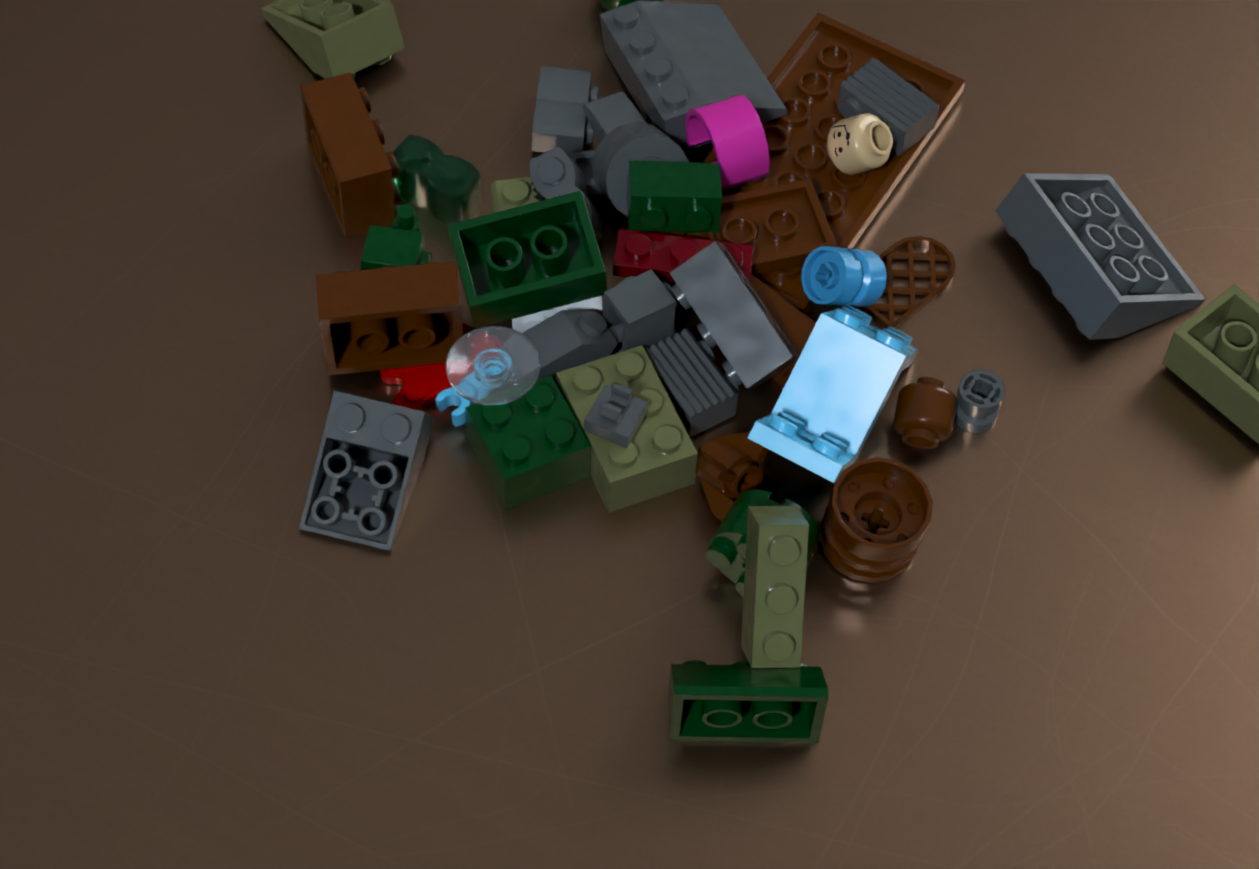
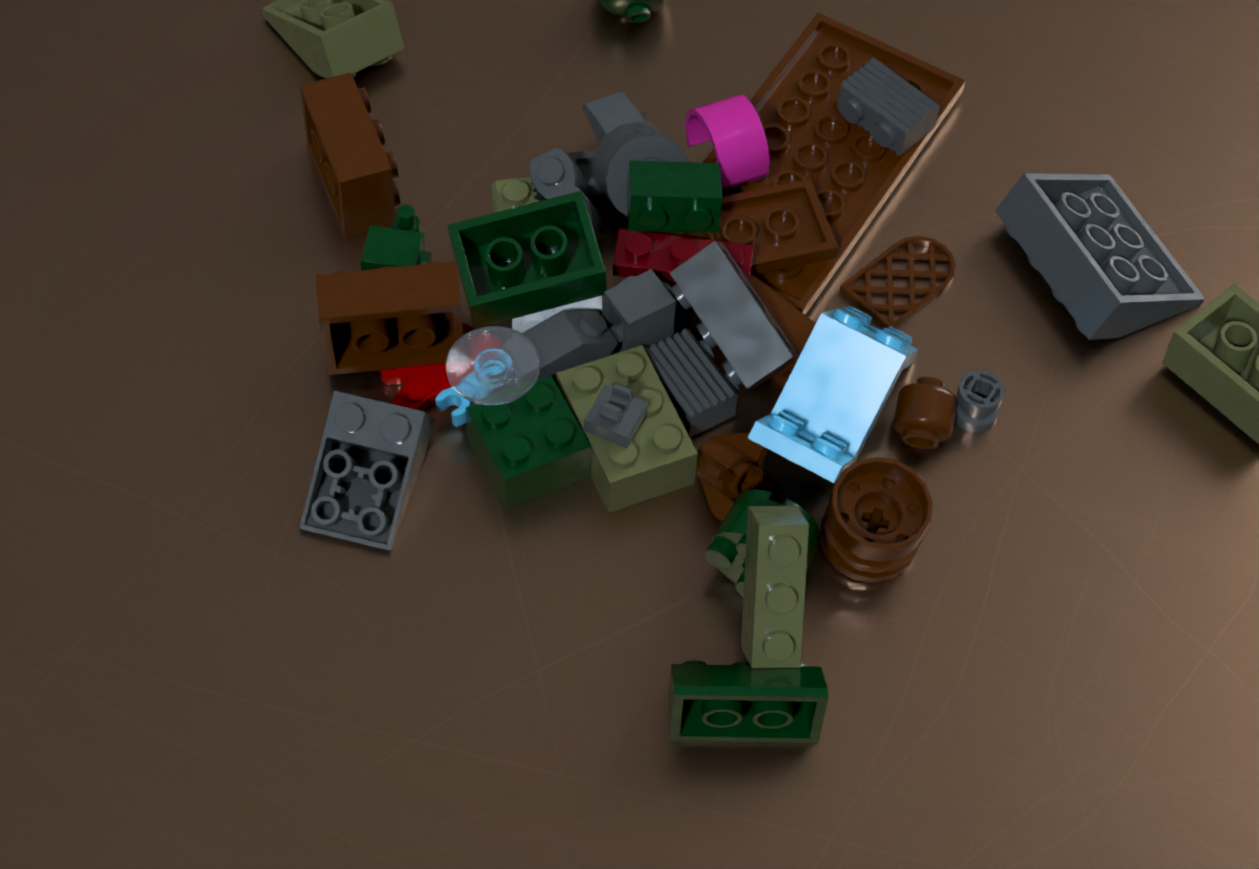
clear green brick [392,135,481,225] -> none
dark grey brick [531,66,599,153] -> none
dark grey slope [600,0,787,152] -> none
dark azure wheel [801,246,887,308] -> none
tan head [827,113,893,175] -> none

